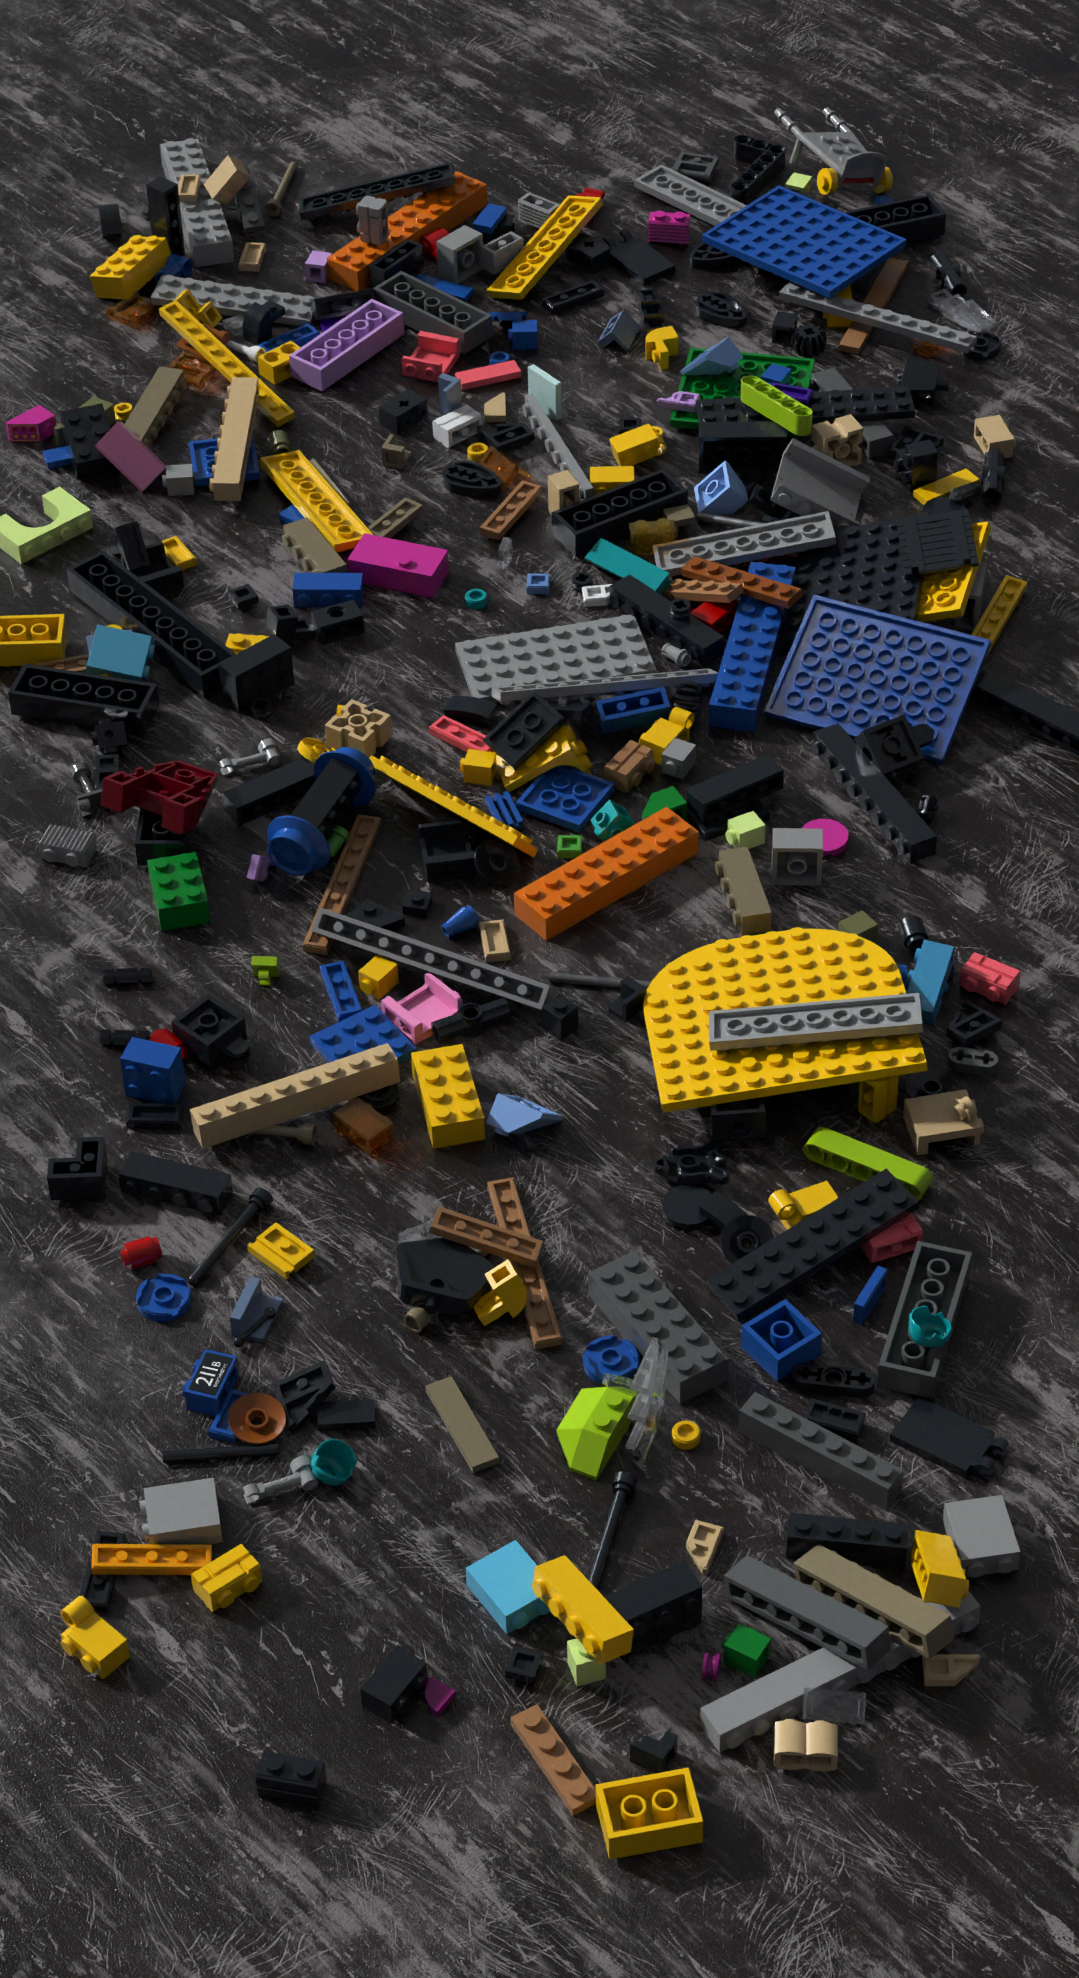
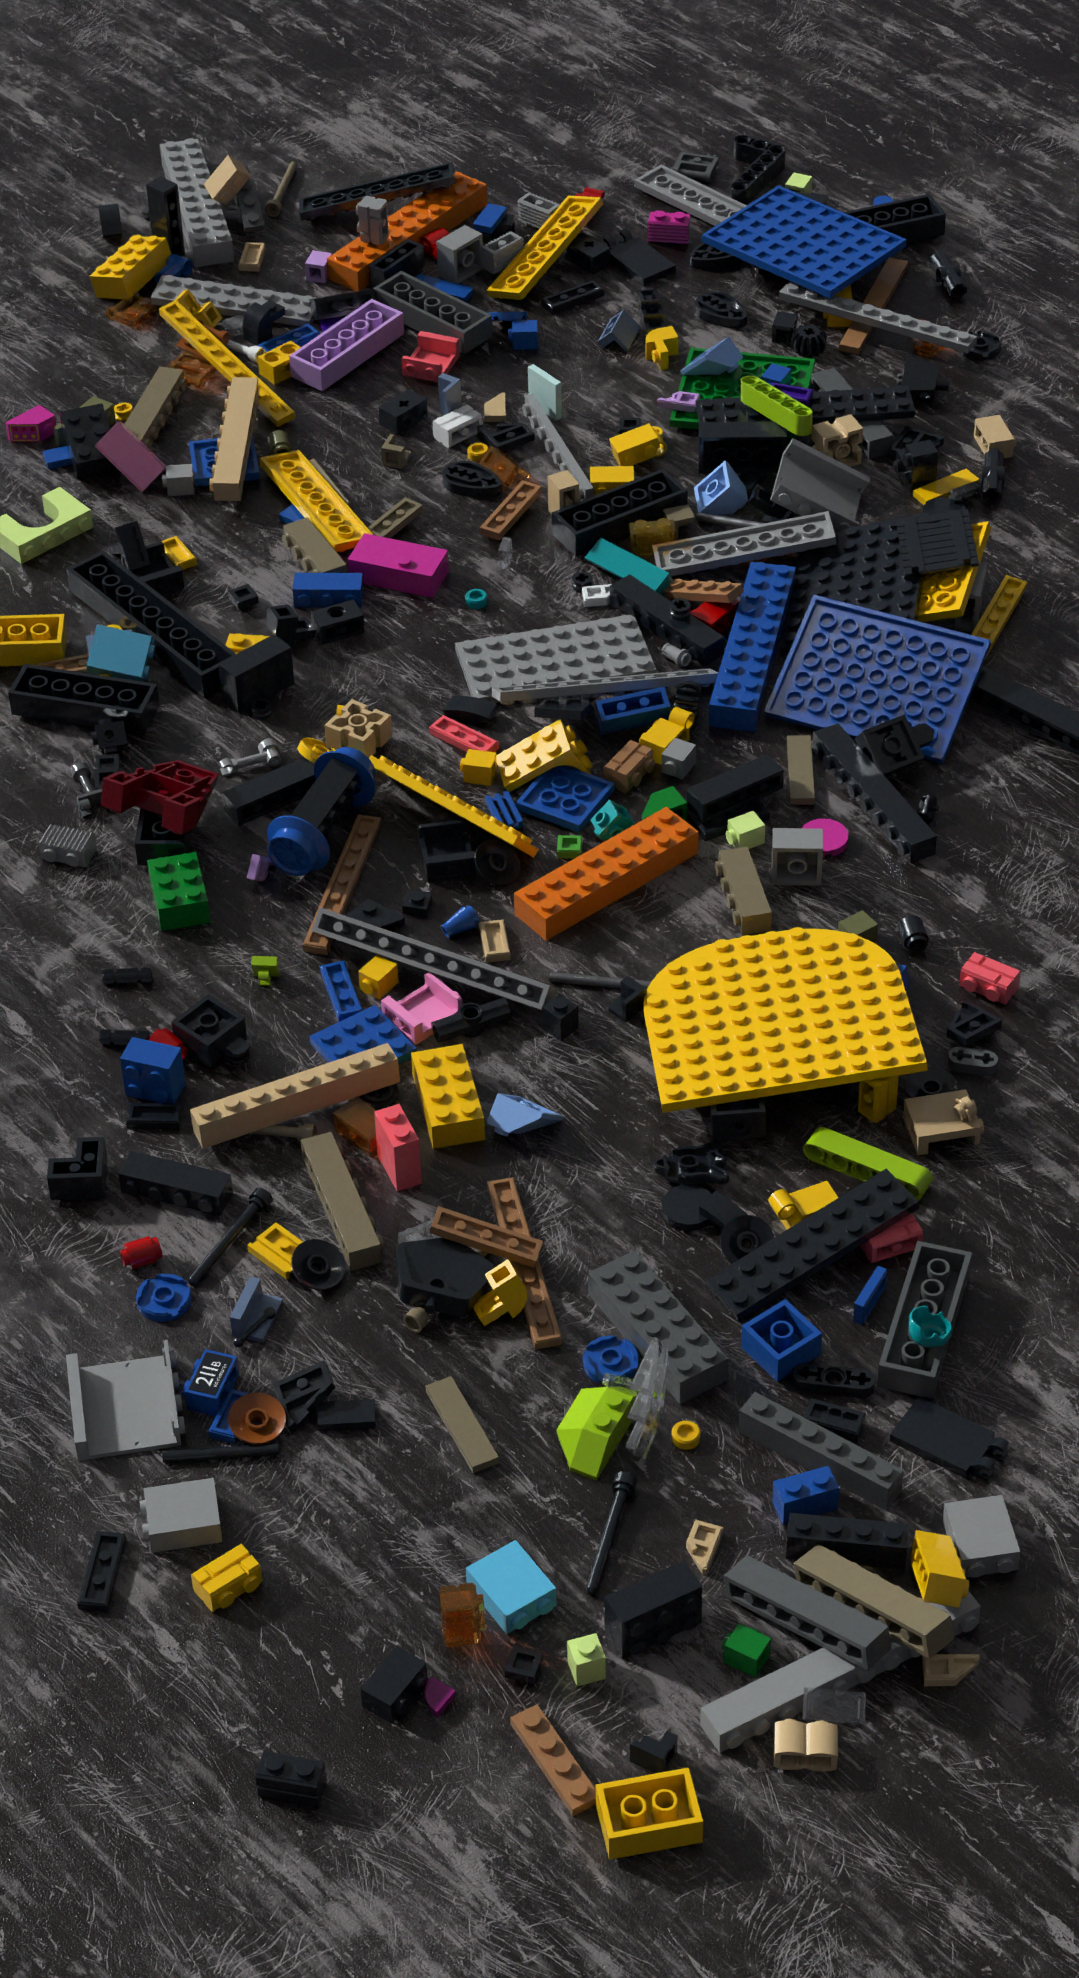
yellow hinge [60,1596,130,1679] -> none
light orange tile [91,1544,212,1575] -> none
tan tile [178,175,201,202] -> none
light grey brick [243,1455,319,1505] -> none
teal hair [311,1438,357,1486] -> none
bright green pin [327,826,349,859] -> none
coral tile [455,360,521,390] -> none
black tile [483,691,567,771] -> none
blue tile [489,351,510,365] -> none
medium blue tile [526,573,550,594] -> none
yellow brick [532,1555,634,1665] -> none
dark orange plate [680,556,803,609] -> none
magenta bush [702,1652,721,1681] -> none
light grey plate [709,993,923,1051] -> none
light grey piece [775,107,893,195] -> none
dark azure wedge [906,940,955,1025] -> none
clear slope [927,288,997,333] -> none
none -> light grey panel [66,1340,186,1461]
none -> black dish [291,1239,345,1290]
none -> dark tan brick [301,1132,385,1271]
none -> coral brick [374,1104,422,1192]
none -> clear orange brick [439,1583,486,1647]
none -> blue brick [772,1466,839,1525]
none -> dark tan tile [787,735,815,805]

